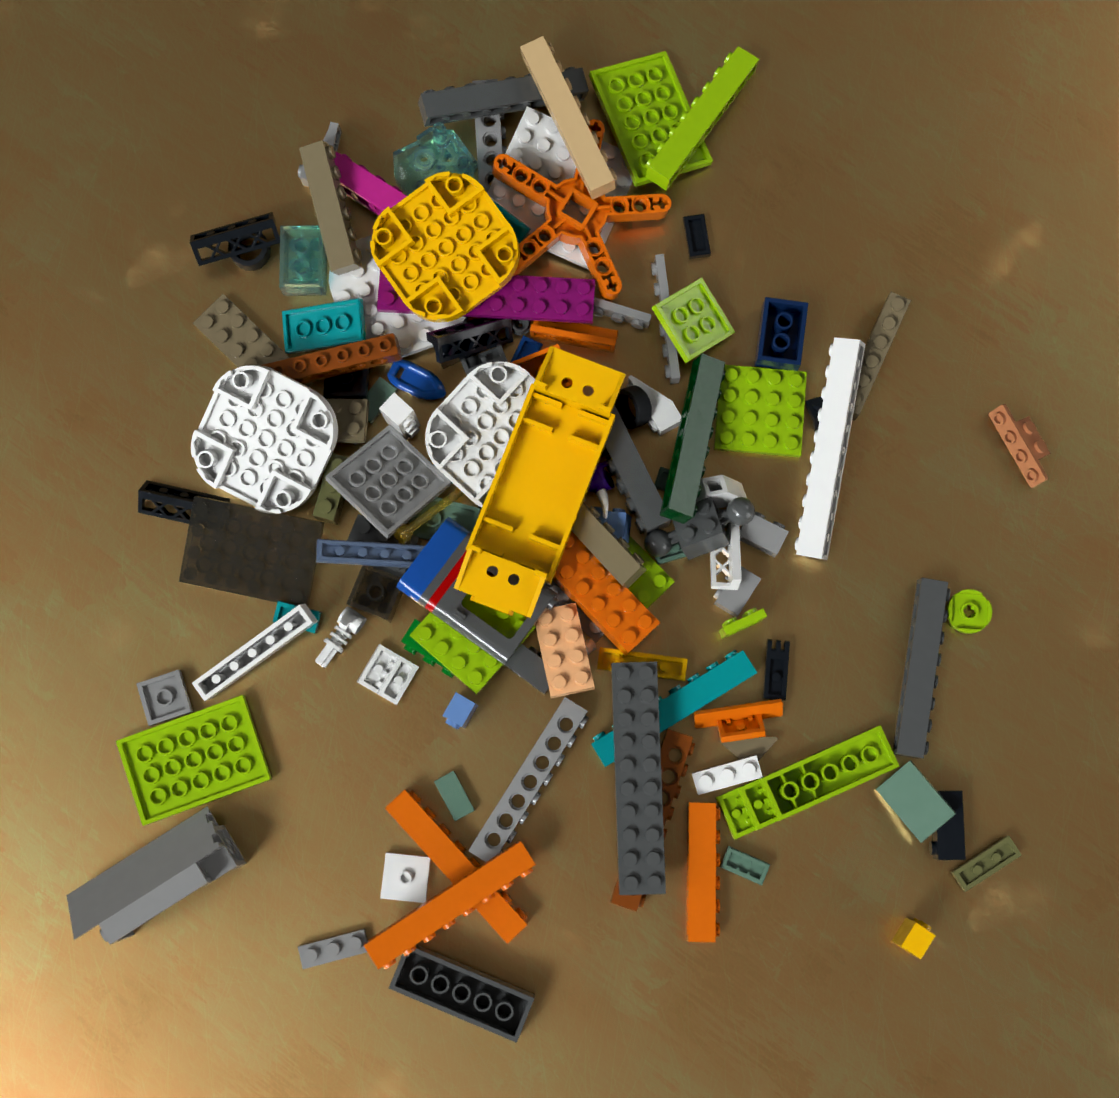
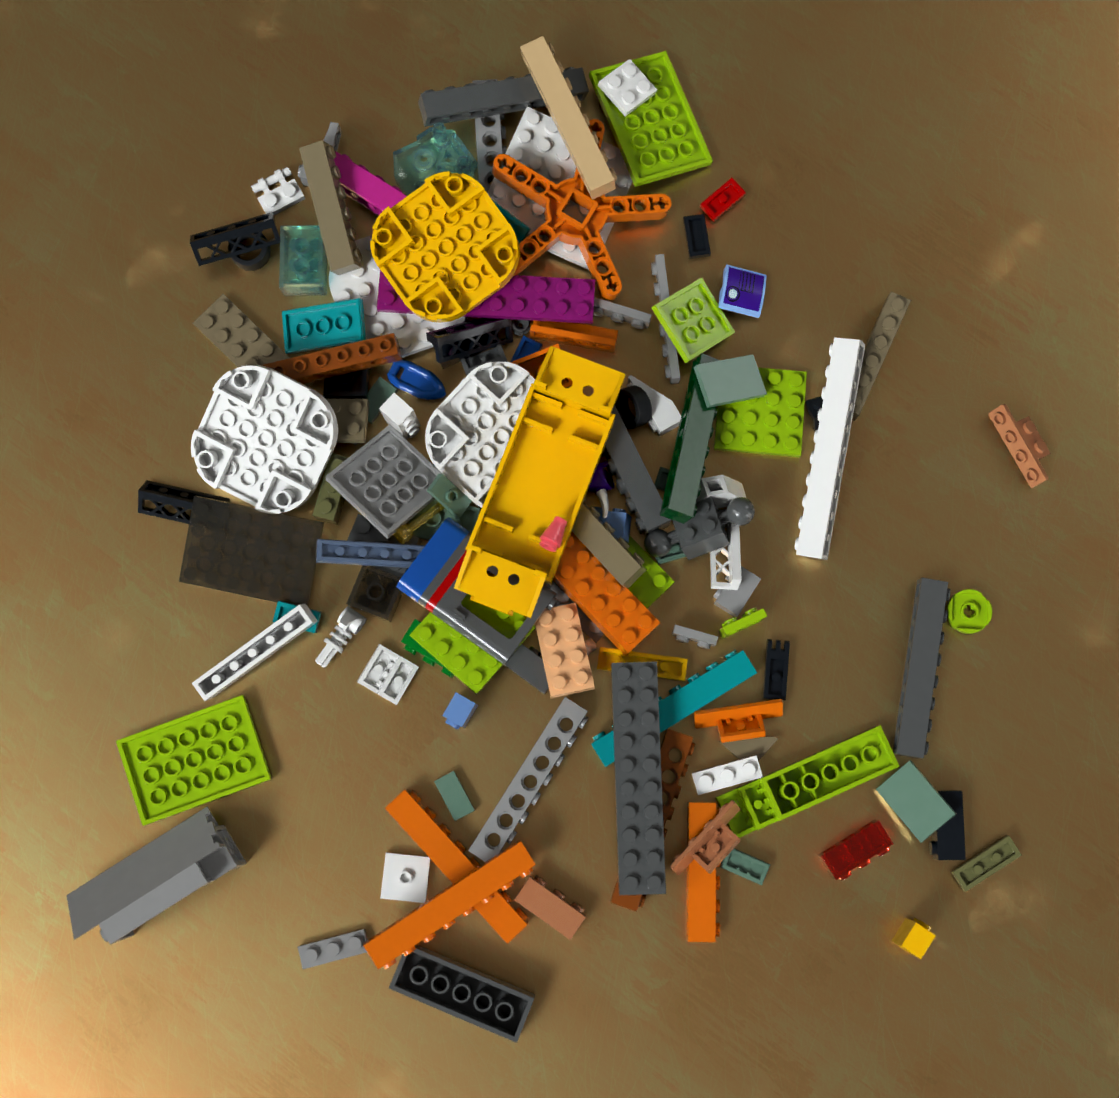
light grey plate [136,669,193,726] -> none
lime brick [645,46,759,191] -> none
light grey brick [740,512,789,558] -> none
dark blue brick [754,297,808,371] -> none
none -> white plate [251,167,305,215]
none -> sand green plate [427,474,472,518]
none -> nougat brick [514,875,586,940]
none -> coral cone [539,516,567,552]
none -> white plate [597,59,657,117]
none -> nougat bracket [670,800,741,875]
none -> light grey plate [672,624,718,649]
none -> sand green tile [694,354,767,408]
none -> red plate [700,178,746,222]
none -> slope [718,264,767,318]
none -> clear red brick [818,820,893,881]

